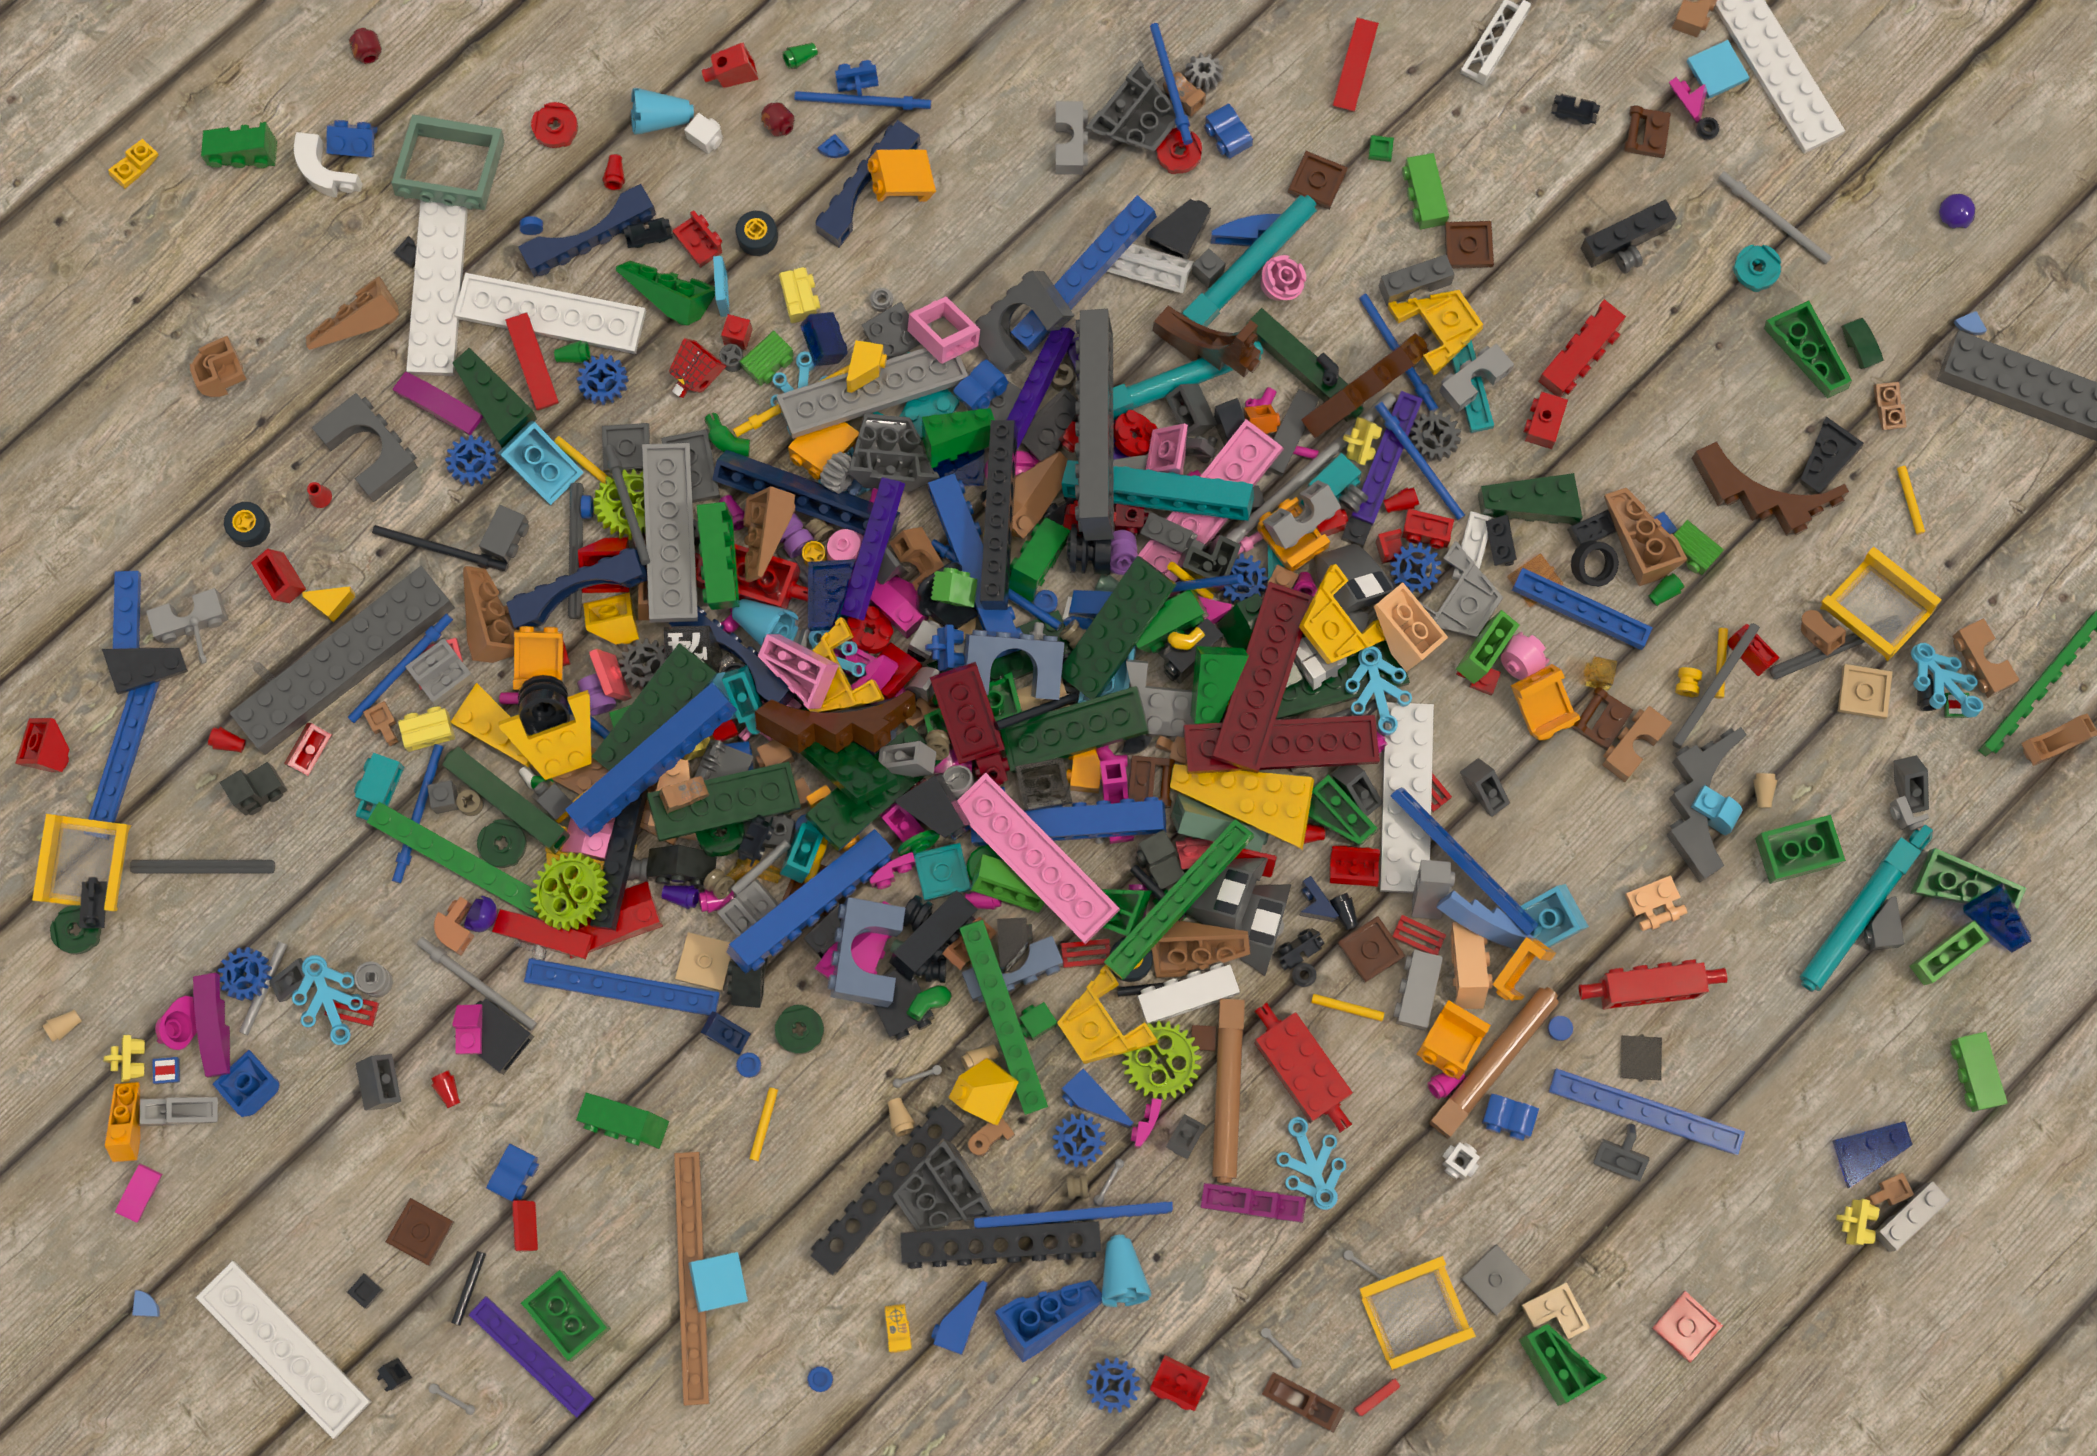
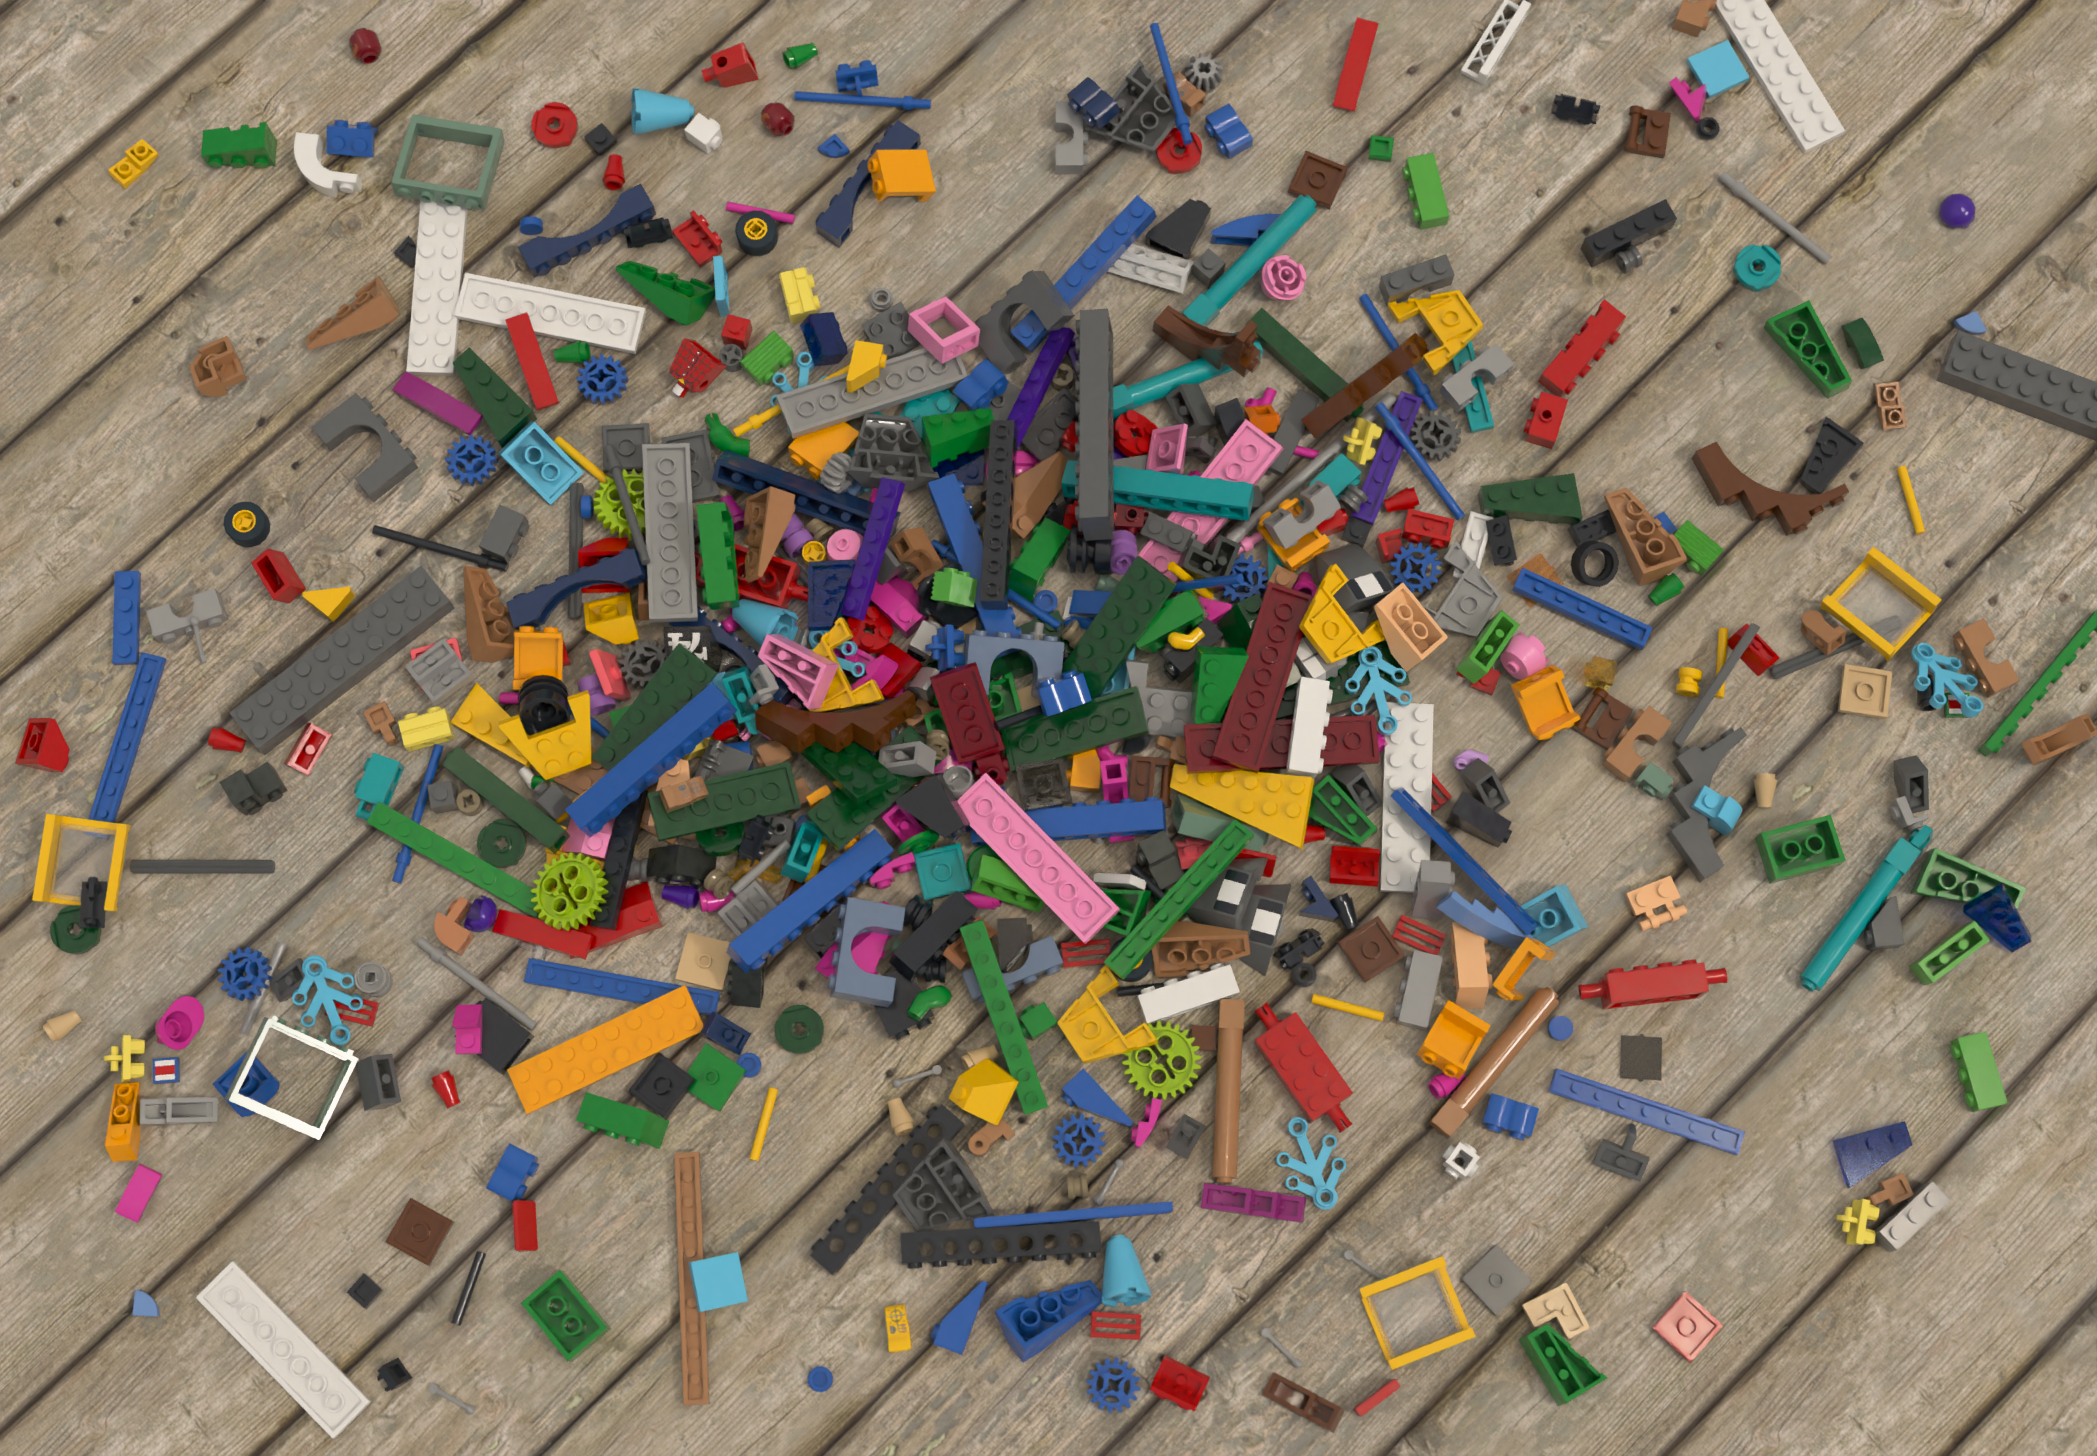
black wing [102,648,188,695] -> none
magenta slope [193,973,230,1078] -> none
red cone [307,482,332,508] -> none
blue bar [348,613,453,723] -> none
dark purple plate [469,1296,595,1418] -> none
black arm [1316,352,1339,386] -> none
reddish brown plate [1444,221,1494,268] -> none
none -> window [225,1015,358,1140]
none -> light orange plate [507,985,704,1114]
none -> black plate [584,123,617,156]
none -> black plate [629,1052,696,1120]
none -> green plate [687,1043,747,1112]
none -> dark pink bar [726,202,795,224]
none -> light grey bracket [749,664,779,705]
none -> blue brick [1035,669,1092,717]
none -> dark blue brick [1067,77,1120,129]
none -> red tile [1090,1312,1141,1340]
none -> white tile [1093,873,1146,890]
none -> white brick [1285,677,1333,779]
none -> black slope [1446,791,1512,848]
none -> lavender arm [1454,749,1489,770]
none -> sand green brick [1632,761,1674,799]

